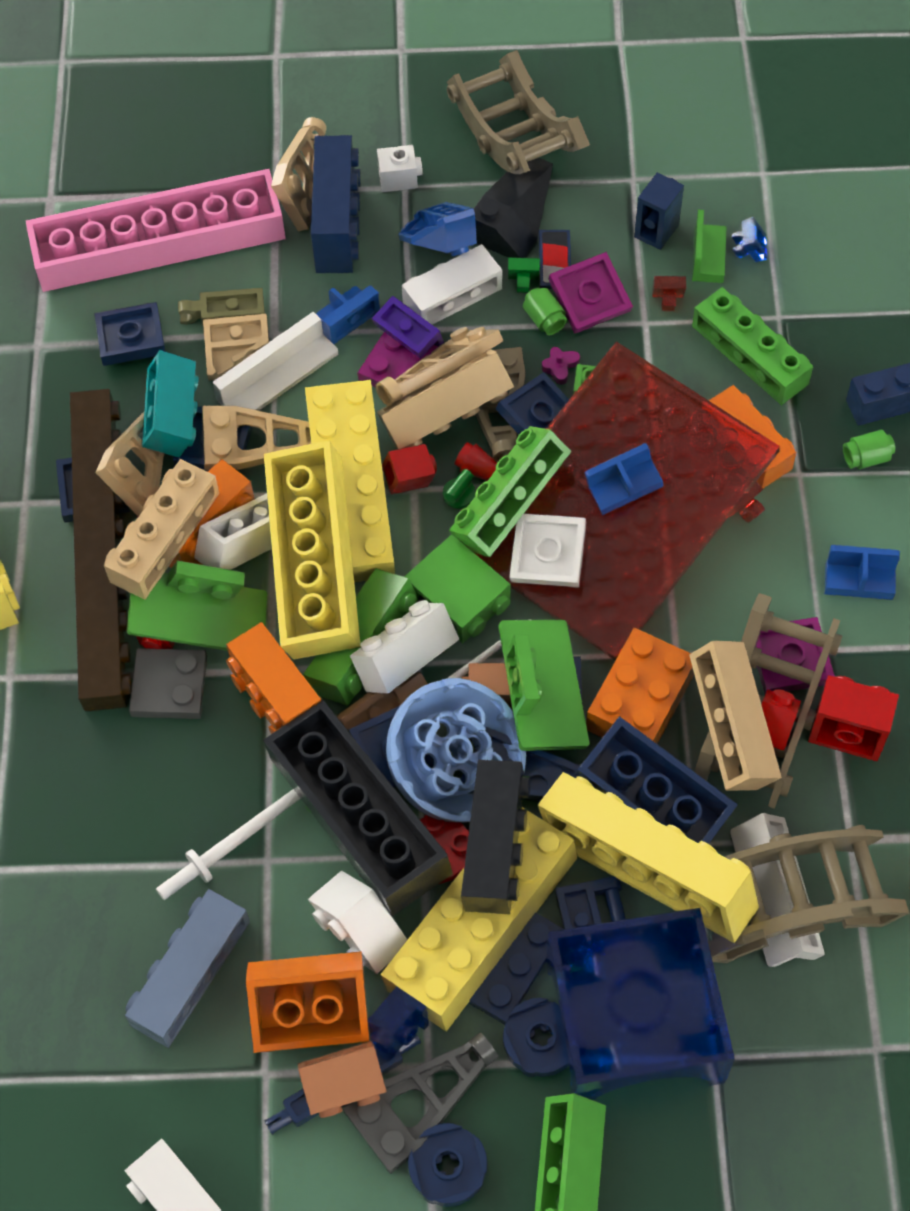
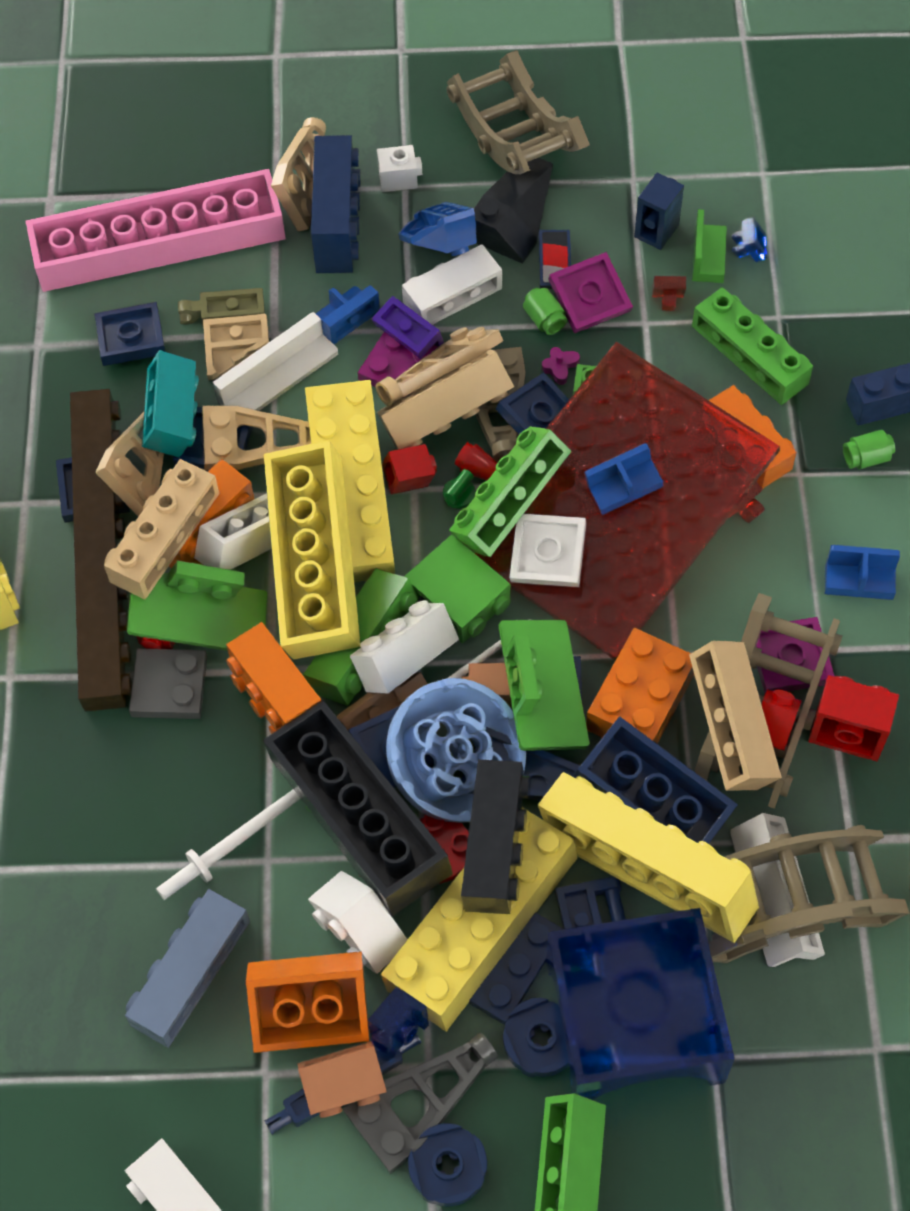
green tile [508,258,540,293] -> none

